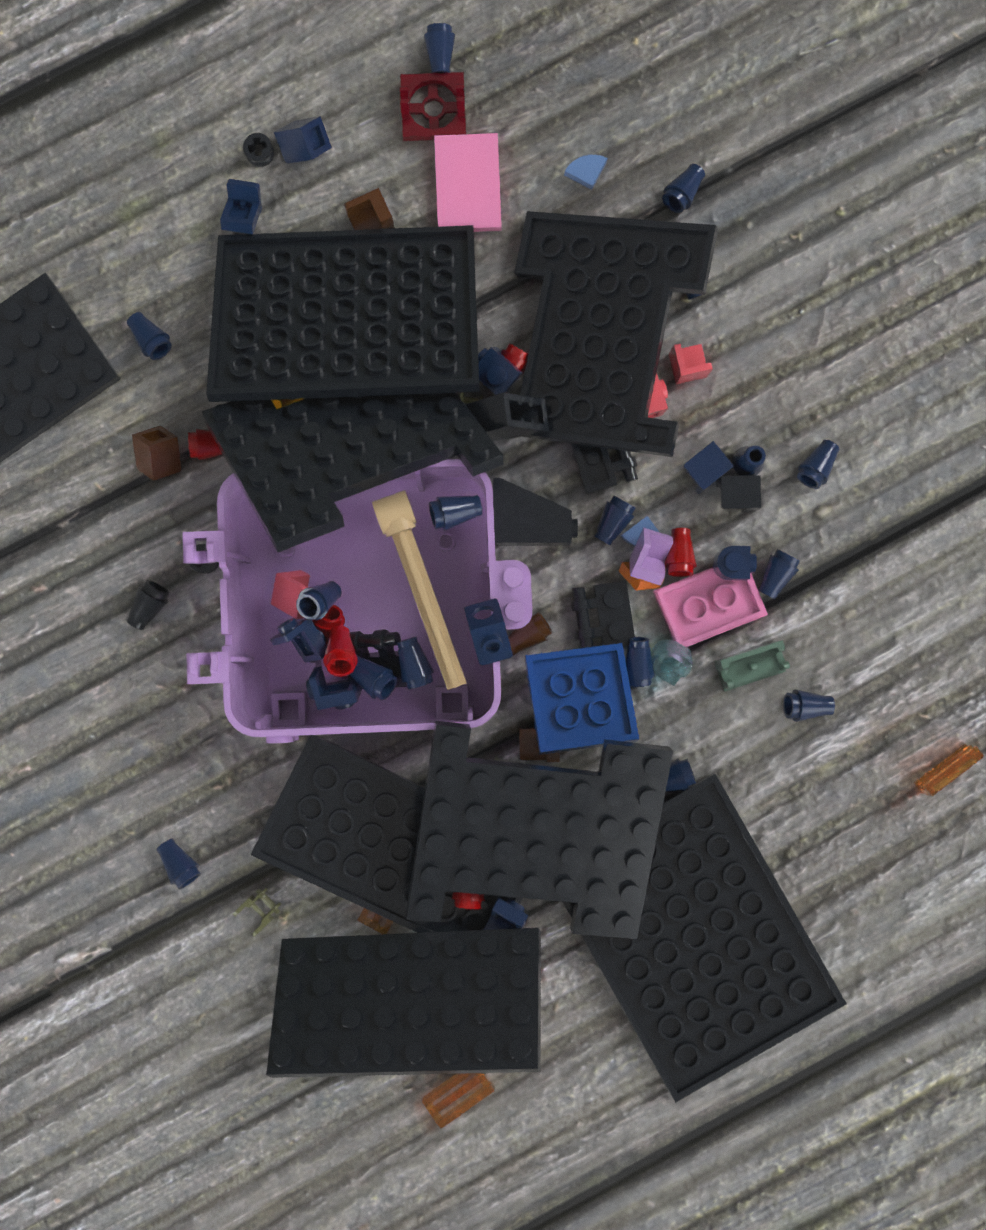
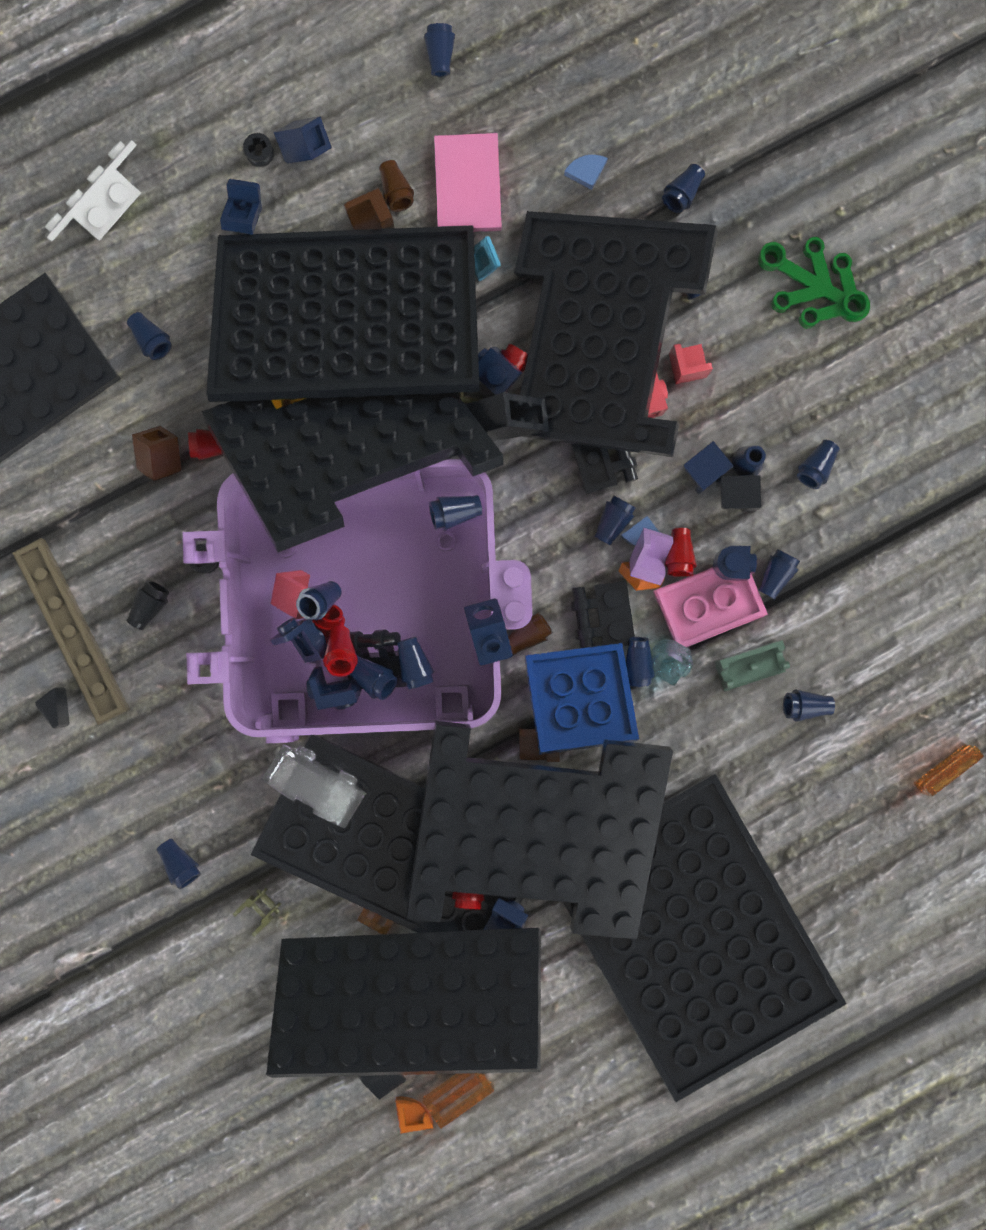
tan piece [372,490,467,690] -> none
dark red piece [400,72,466,141] -> none
black slope [493,478,578,546] -> none
dark blue cone [665,758,696,792] -> none
none -> dark tan tile [13,538,130,725]
none -> black slope [35,687,70,728]
none -> white bracket [45,140,141,241]
none -> clear brick [262,744,366,828]
none -> black slope [359,1075,406,1100]
none -> reddish brown cone [379,160,414,212]
none -> orange tile [395,1096,433,1134]
none -> medium azure slope [474,236,501,281]
none -> green plant [758,237,870,329]

